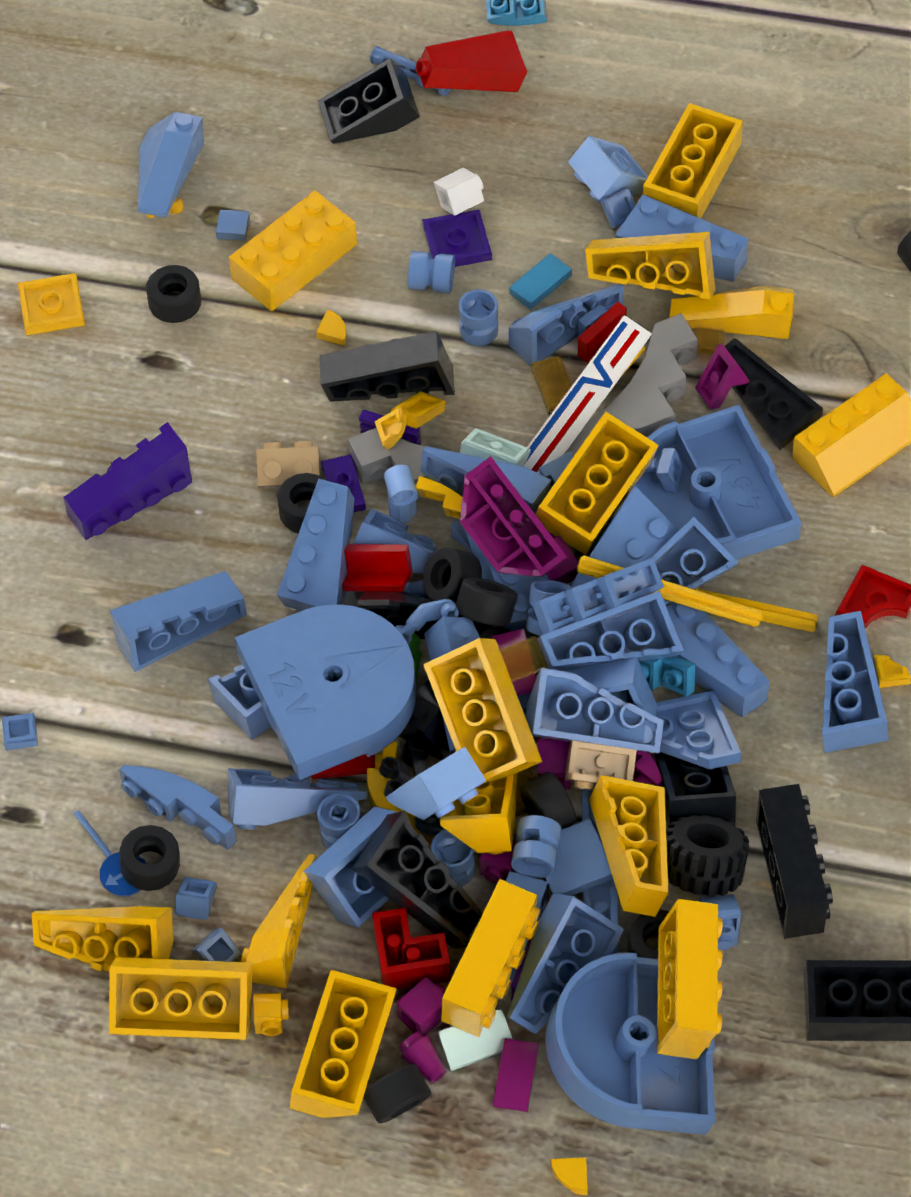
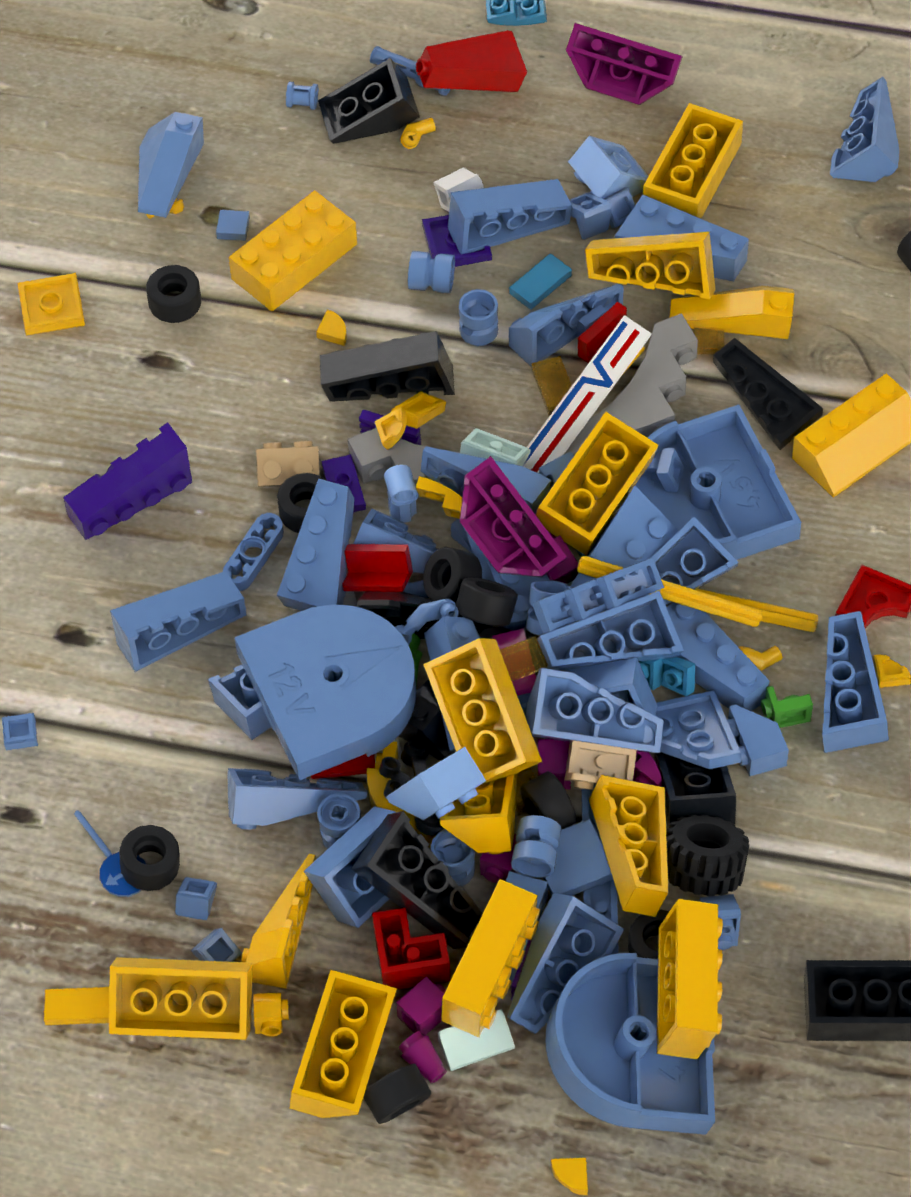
yellow wedge [31,906,174,972] -> none
medium blue slope [119,765,237,850] -> none
magenta slope [493,1038,540,1112] -> none
magenta slope [695,344,750,409] -> none
black brick [756,784,833,939] -> none
none -> yellow tile [44,987,109,1025]
none -> medium blue beam [223,513,284,591]
none -> medium blue bush [286,81,319,110]
none -> yellow arm [400,117,436,149]
none -> medium blue wedge [448,179,572,254]
none -> magenta wedge [566,23,683,105]
none -> medium blue slope [570,192,612,240]
none -> medium blue slope [727,705,789,776]
none -> yellow arm [739,646,783,671]
none -> bright green bracket [761,686,813,728]
none -> medium blue wedge [830,77,900,182]

